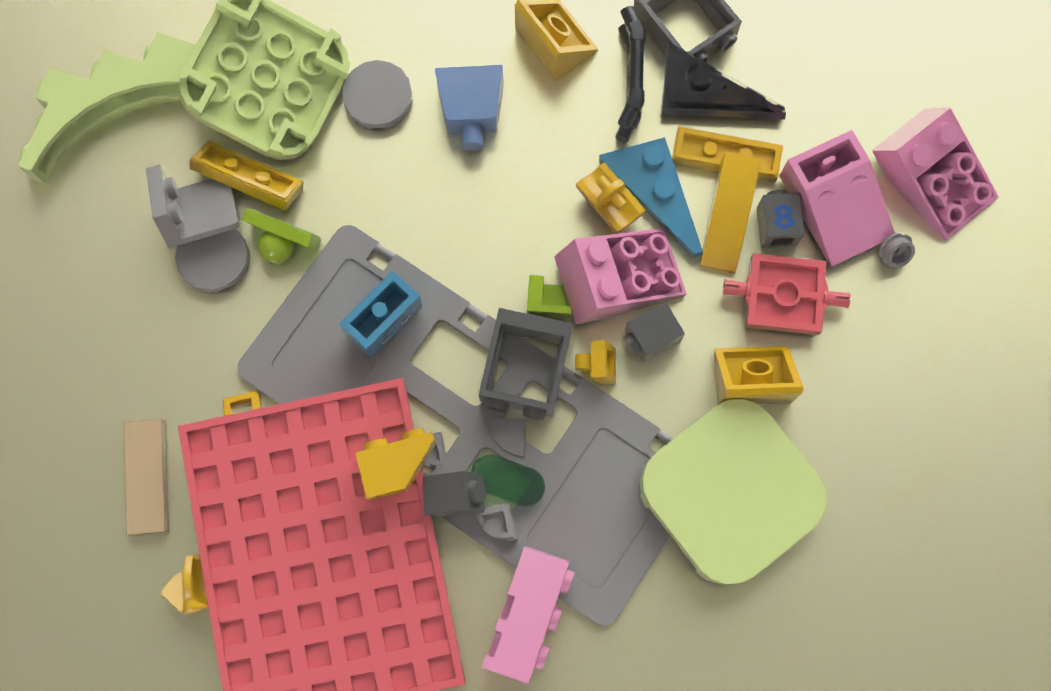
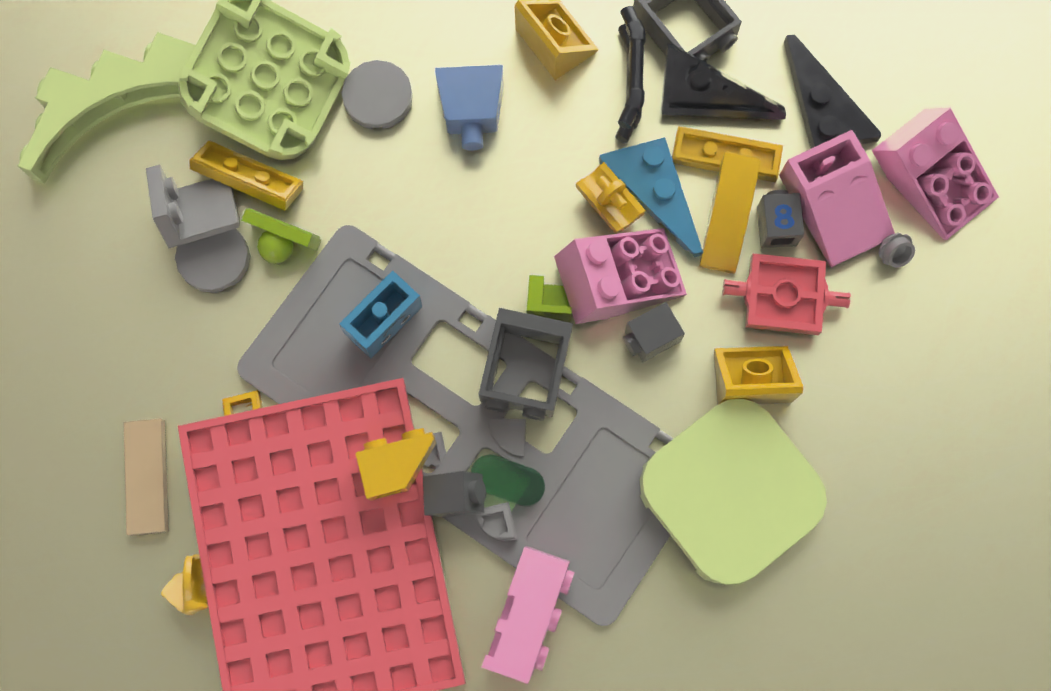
yellow tile [575,340,616,385] -> none
none -> black wing [784,34,882,148]

